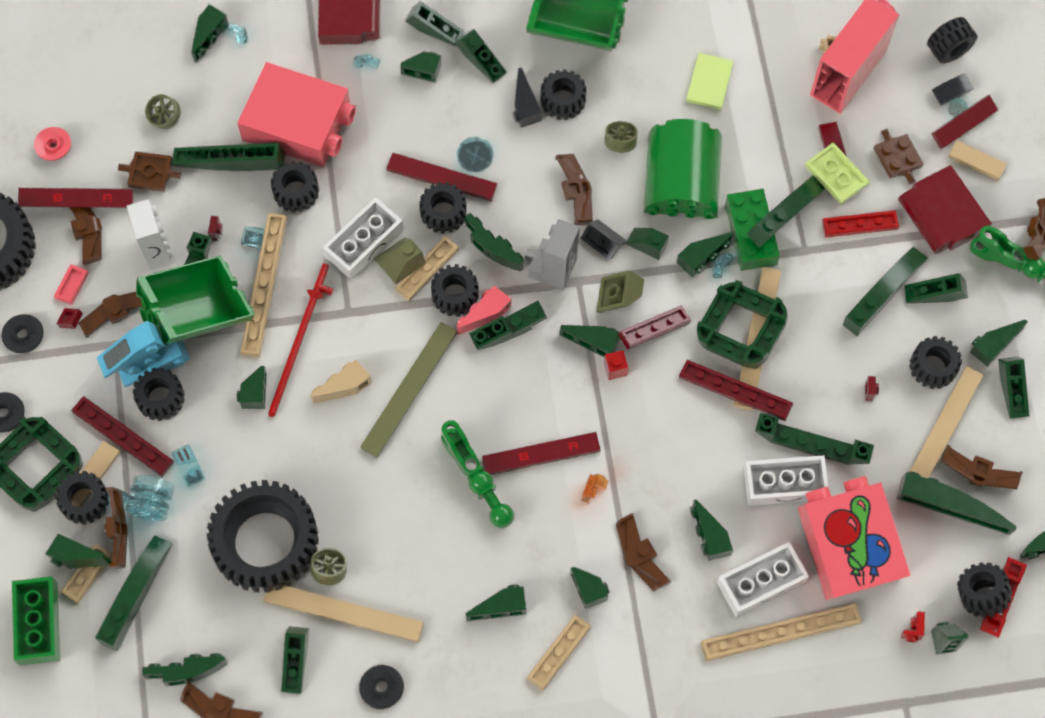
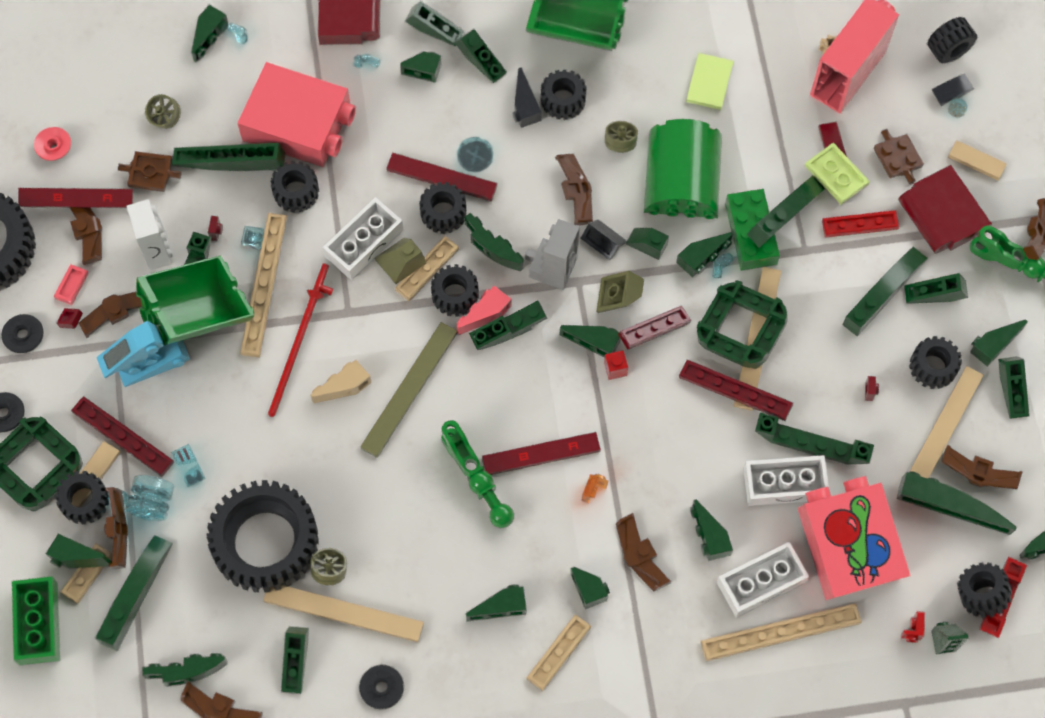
black tyre [132,368,185,421] -> none
dark green slope [237,366,267,409] -> none
dark red tile [931,95,998,149] -> none

